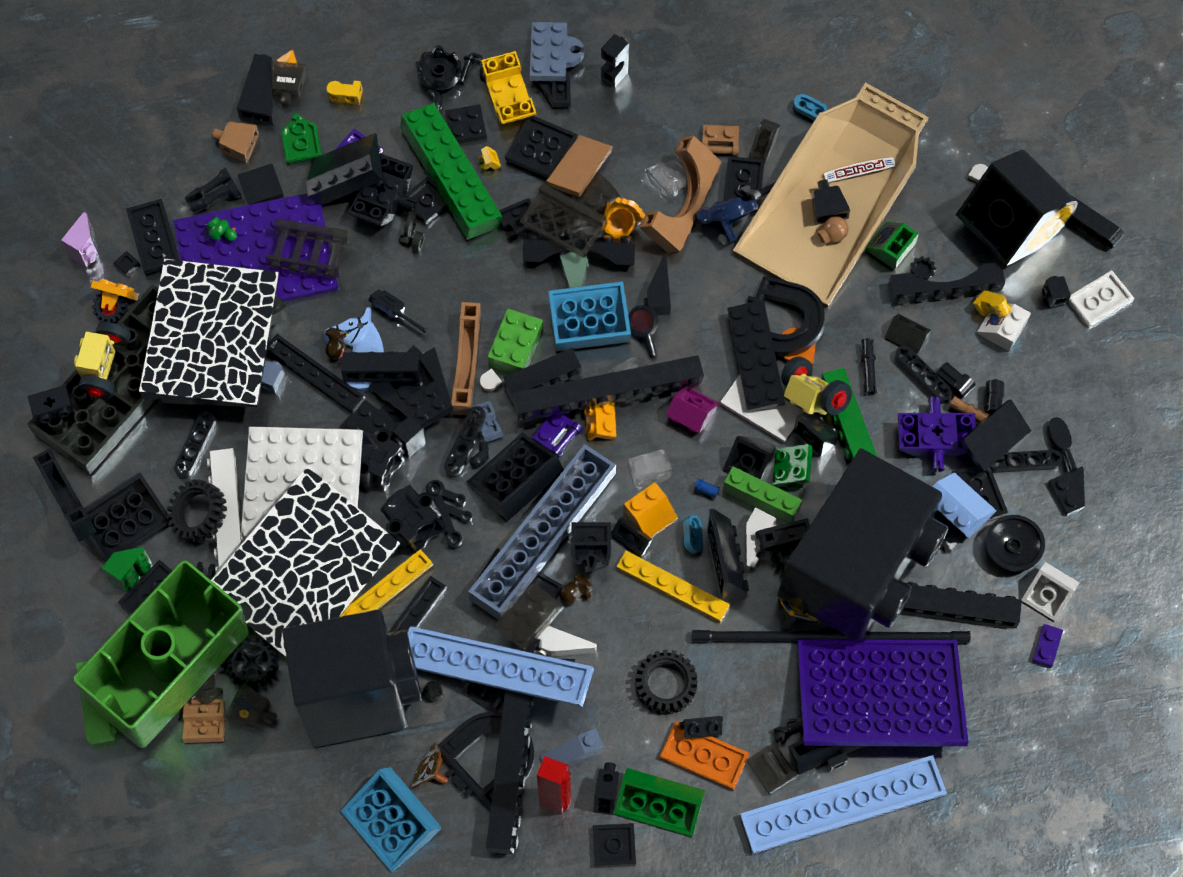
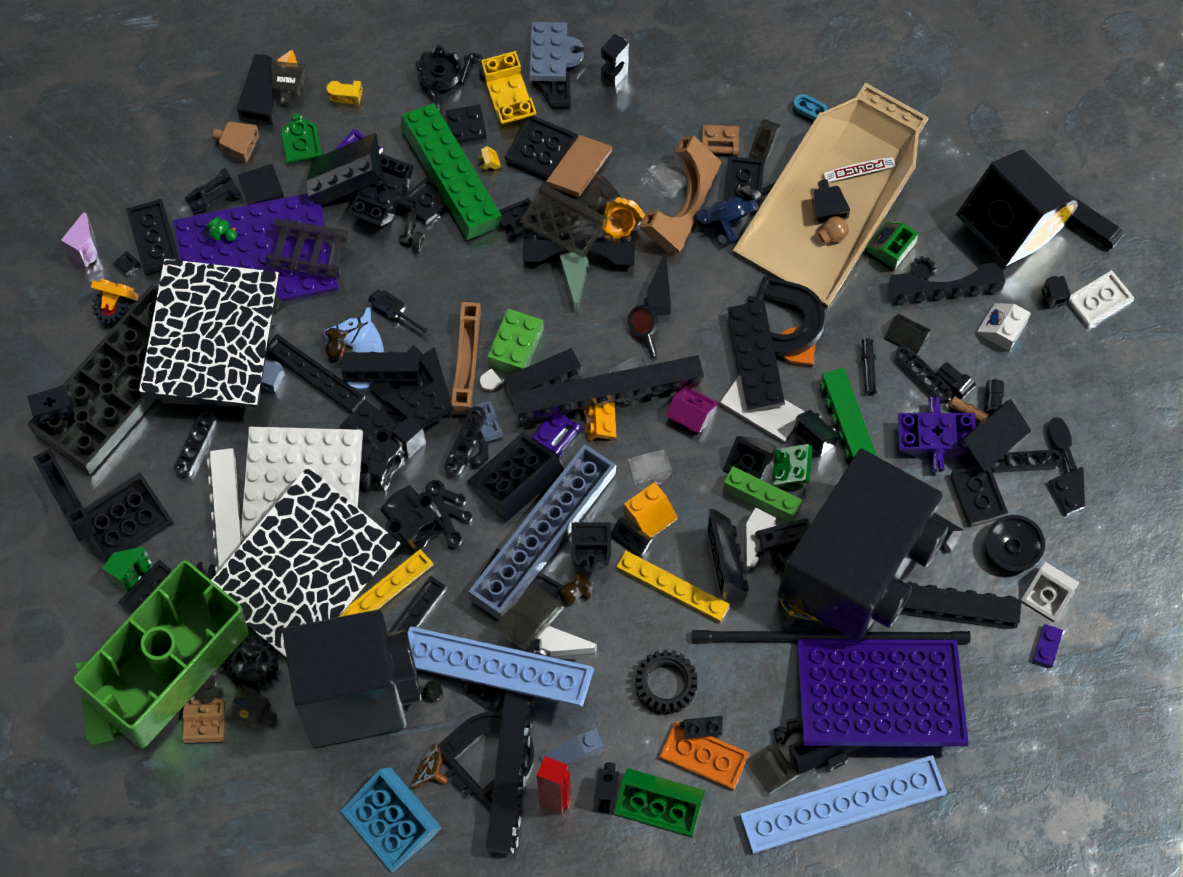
brick [74,322,131,399] -> none
black tyre [167,479,227,542] -> none
dark azure slope [548,282,631,351] -> none
black tile [593,823,636,868] -> none
dark azure plate [683,515,703,554] -> none
blue pin [694,478,720,499] -> none
brick [781,356,852,415] -> none
light blue slope [932,473,996,539] -> none
white tile [968,164,988,183] -> none
yellow leg [973,290,1012,317] -> none

